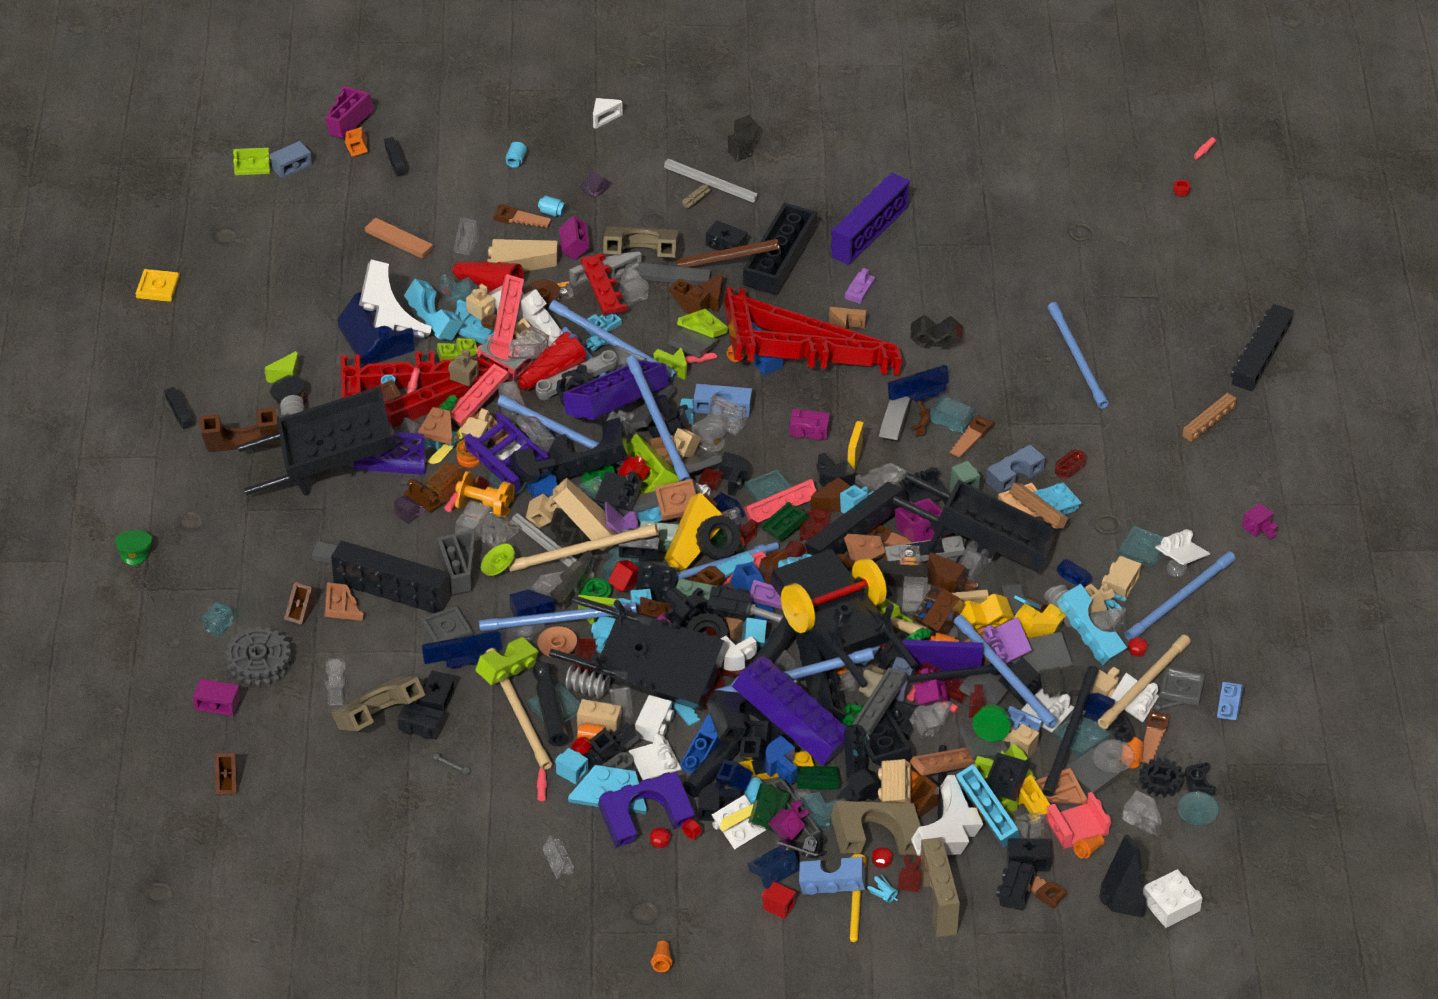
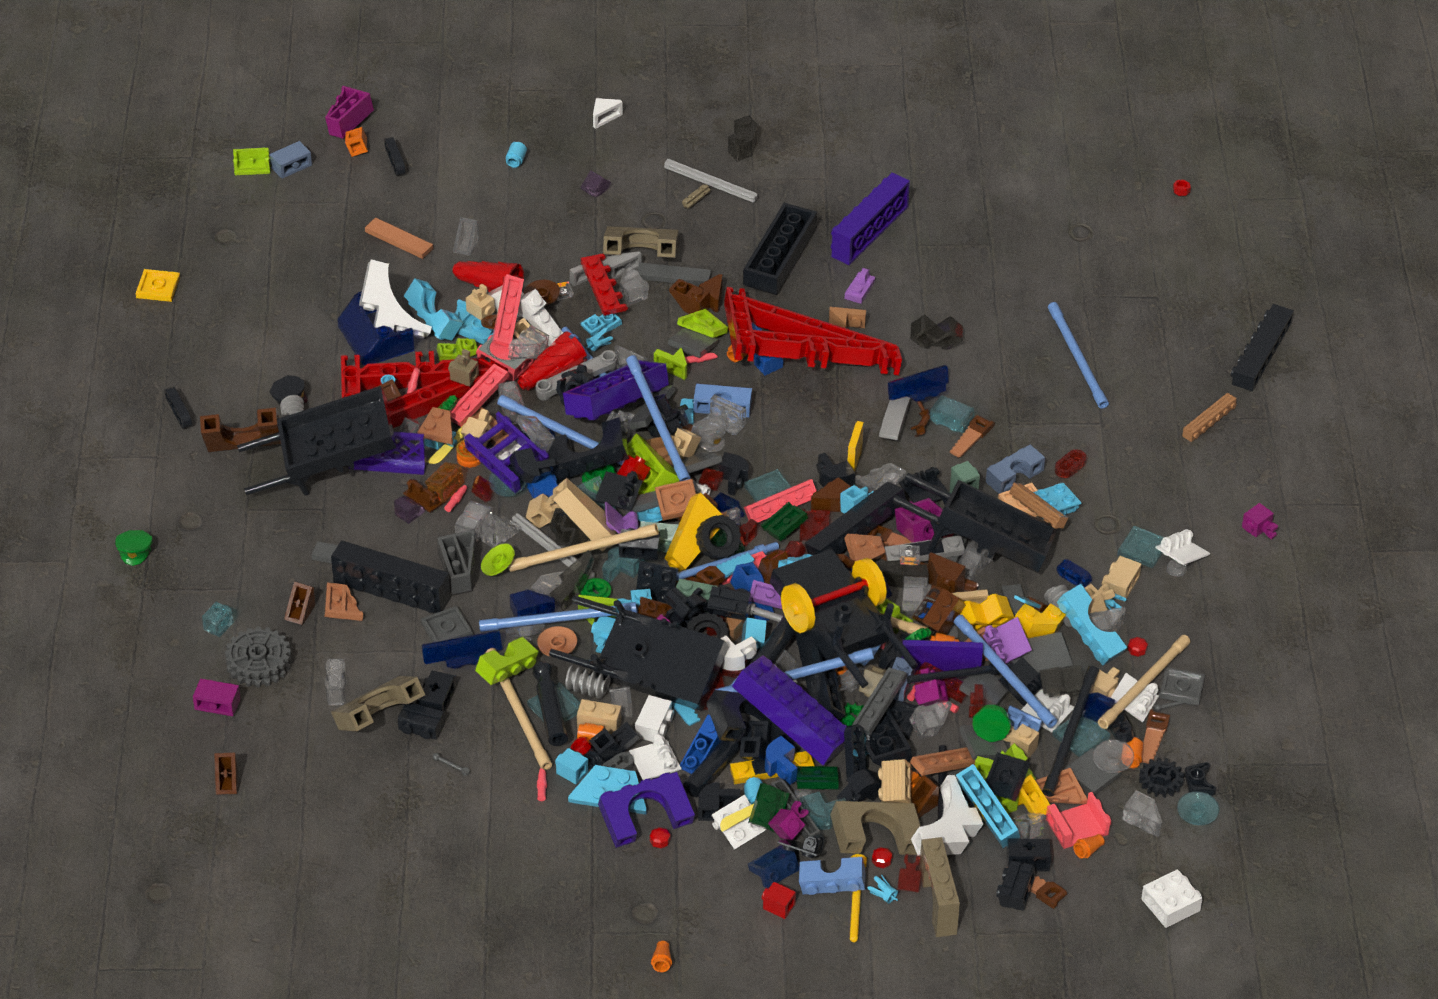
lime slope [265,351,299,383] -> none
clear light blue brick [440,273,479,307] -> none
light orange piece [455,471,515,520] -> none
tan slope [487,239,558,272] -> none
piece [493,204,551,228] -> none
medium azure brick [538,195,566,217] -> none
clear hinge [543,834,574,880] -> none
medium blue piece [549,300,677,381] -> none
magenta brick [559,215,590,260] -> none
clear red plate [575,638,596,673] -> none
red brick [608,560,639,592] -> none
reddish brown axle [676,239,780,268] -> none
red tile [682,819,702,840] -> none
black brick [706,220,748,251] -> none
clear blue slope [716,759,753,791] -> none
magenta brick [789,409,830,440] -> none
black wedge [1099,834,1146,917] -> none
medium blue piece [1124,551,1236,641] -> none
coral piece [1194,137,1216,160] -> none
medium blue hips [1217,682,1243,721] -> none

